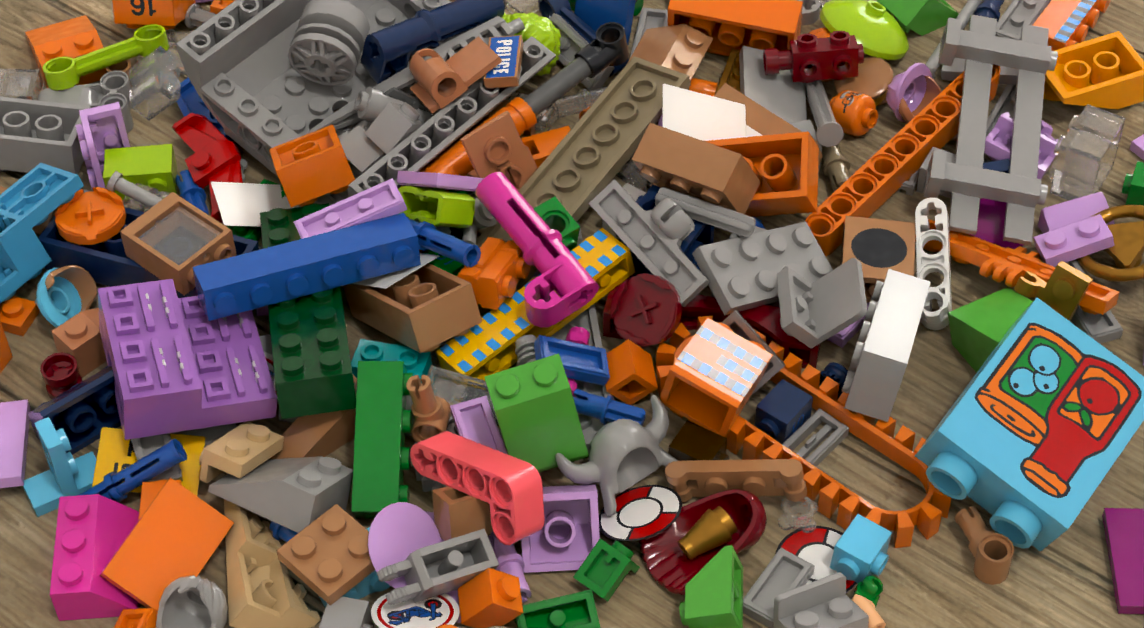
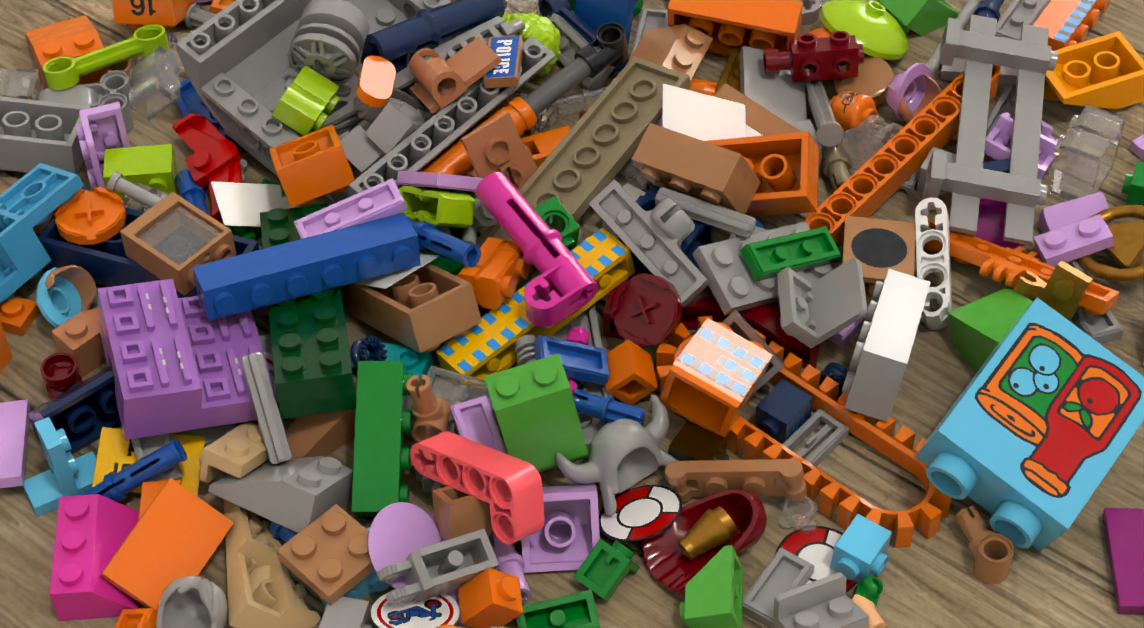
none -> light grey axle [241,352,292,464]
none -> lime brick [271,65,340,136]
none -> dark blue bush [350,335,387,369]
none -> tile [356,56,396,108]
none -> green tile [740,226,842,281]
none -> clear piece [841,115,903,172]

